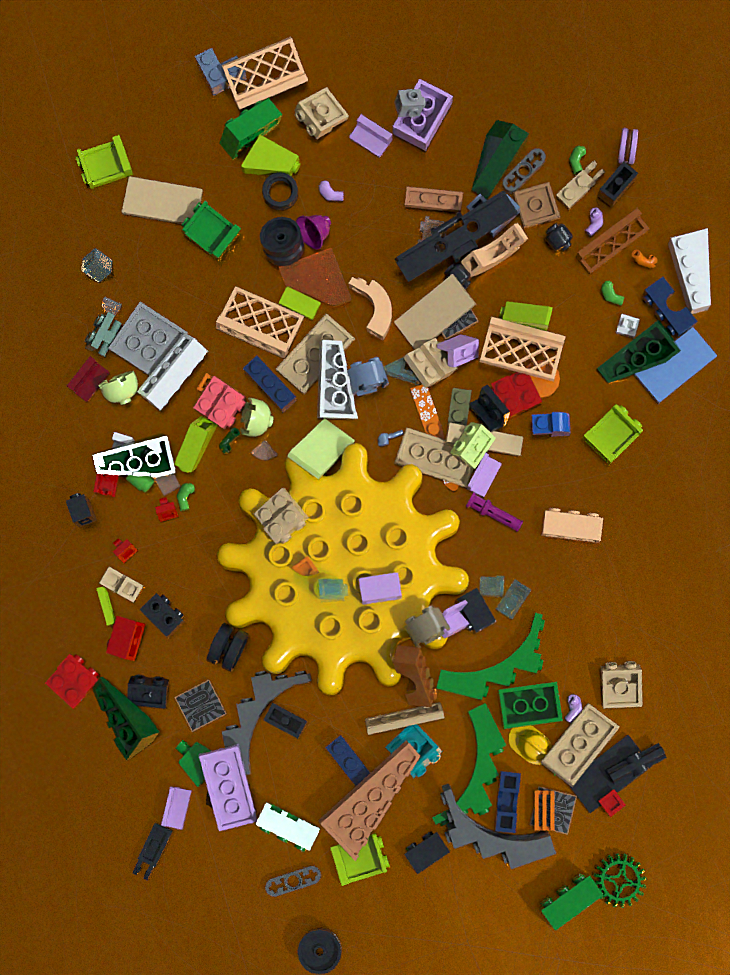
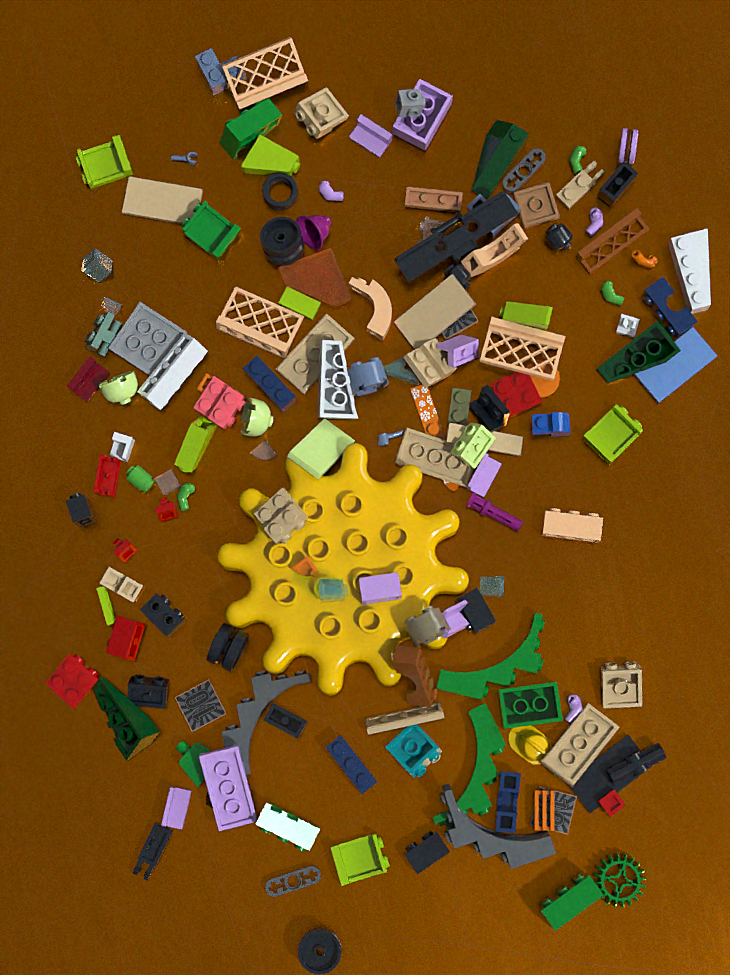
wedge [92,433,176,477] -> none
dark green arm [219,428,240,454] -> none
nougat wing [318,740,420,861] -> none
clear light blue slope [496,580,531,619] -> none
none -> sand blue hand [171,152,197,166]

